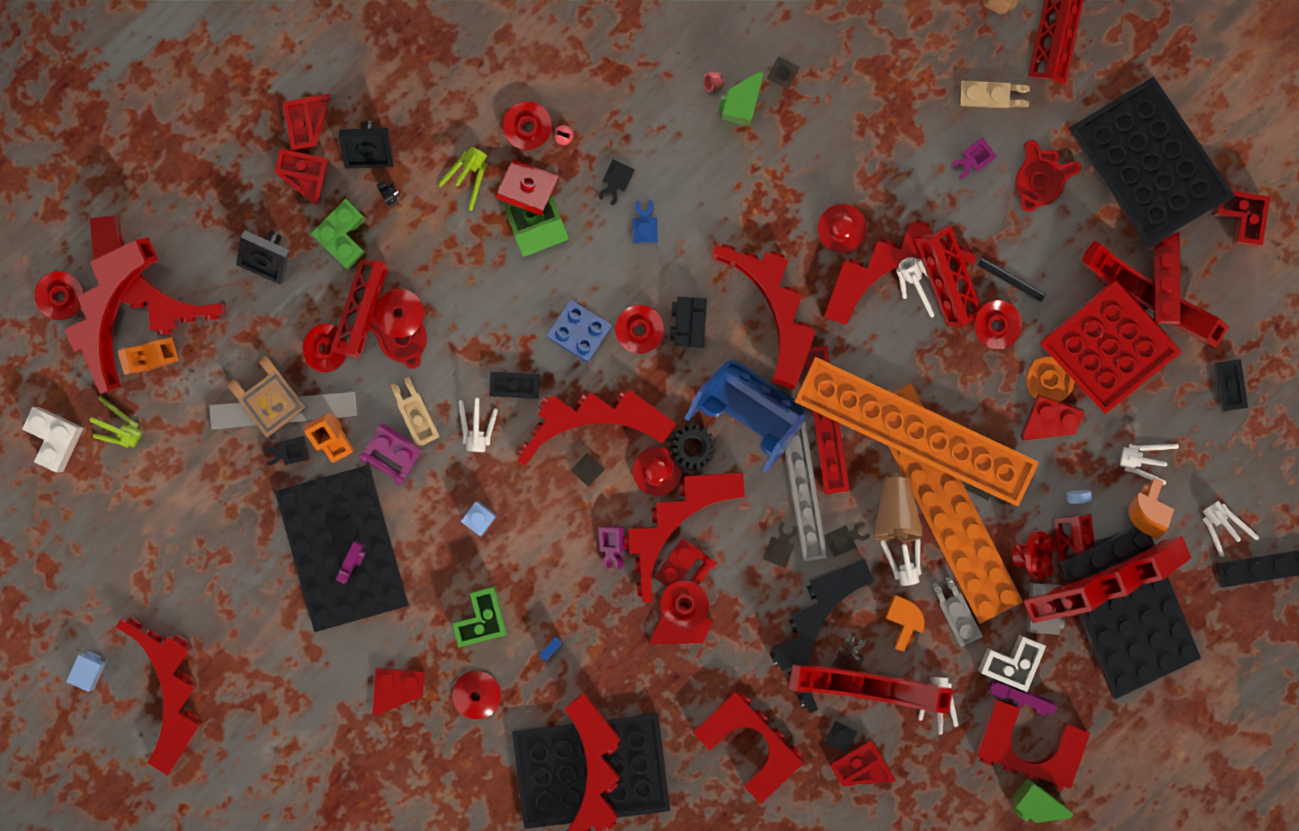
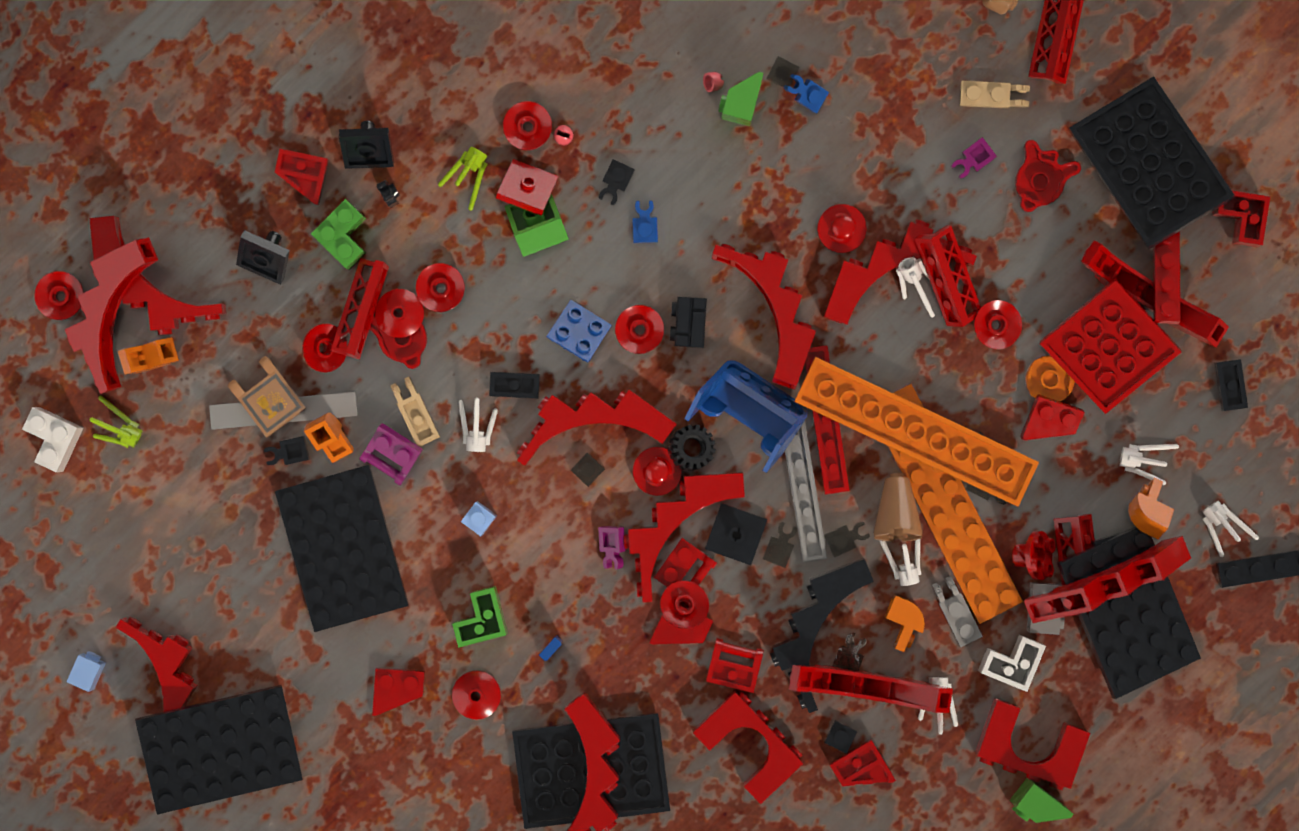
red wing [282,93,331,151] -> none
magenta plate [336,541,366,584] -> none
black bar [977,257,1046,302] -> none
magenta hinge [989,679,1057,716] -> none
light blue tile [1066,490,1092,504] -> none
none -> black plate [135,685,303,815]
none -> red dish [416,263,465,312]
none -> black tile [705,503,768,565]
none -> red plate [706,638,764,693]
none -> blue plate [783,74,829,113]

